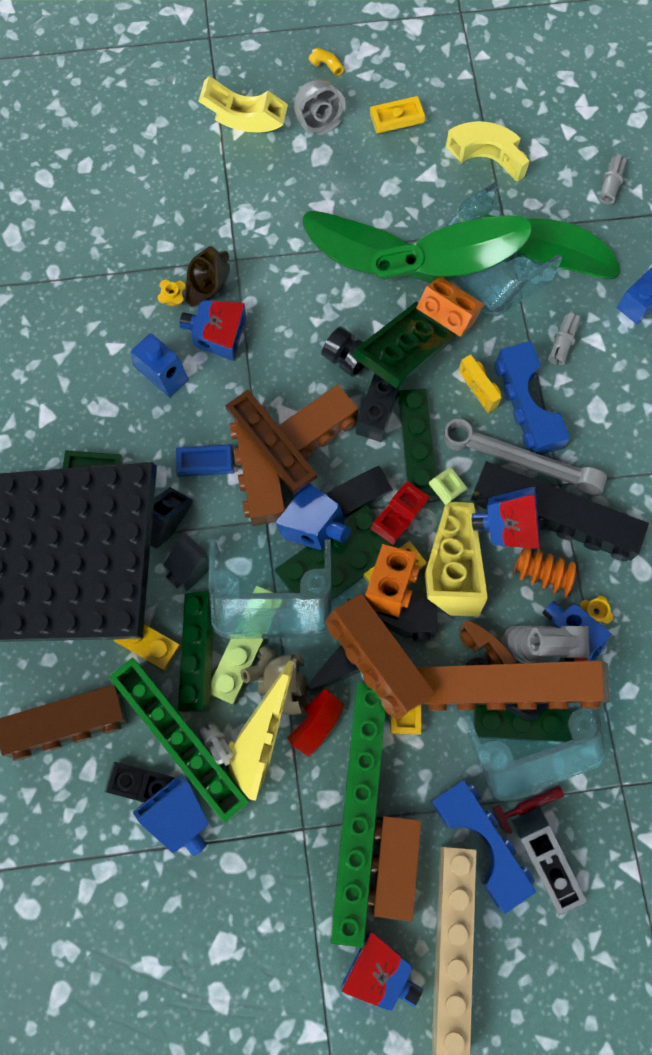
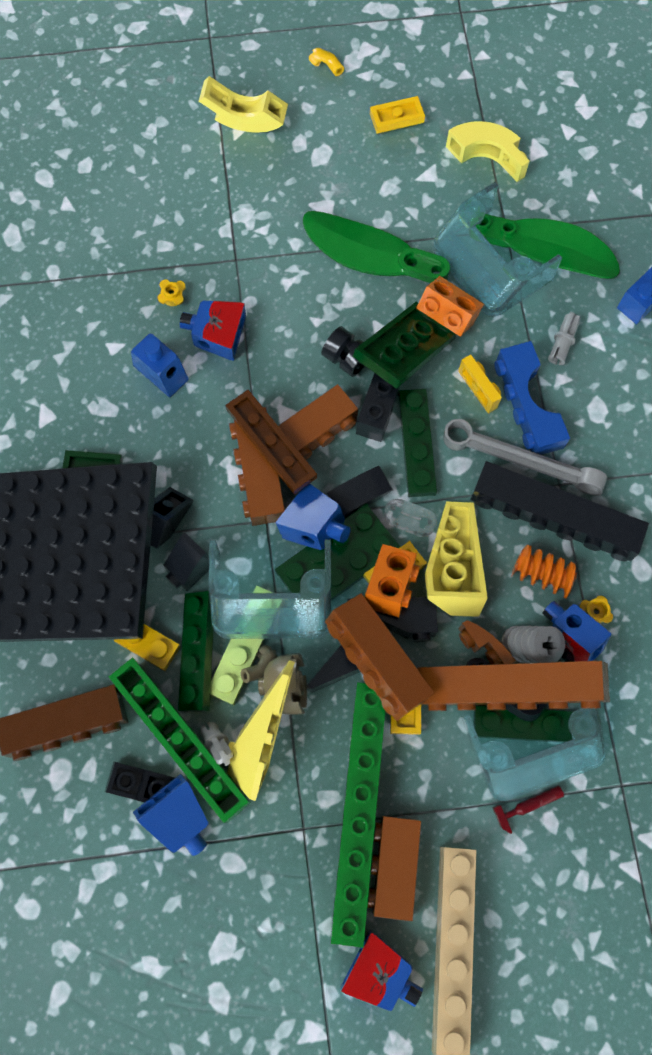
blue tile [176,444,233,477] -> none
dark brown hat [186,246,230,307] -> none
red slope [287,688,345,757] -> none
light grey cylinder [294,80,346,135] -> none
red slope [370,481,430,545] -> none
green plant [371,215,532,280] -> none
yellowish green tile [429,466,468,505] -> none
blue arch [430,780,536,914] -> none
torso [472,487,540,549] -> none
black slope [512,807,587,916] -> none
light grey piece [528,626,590,658] -> none
light grey axle [599,154,627,204] -> none

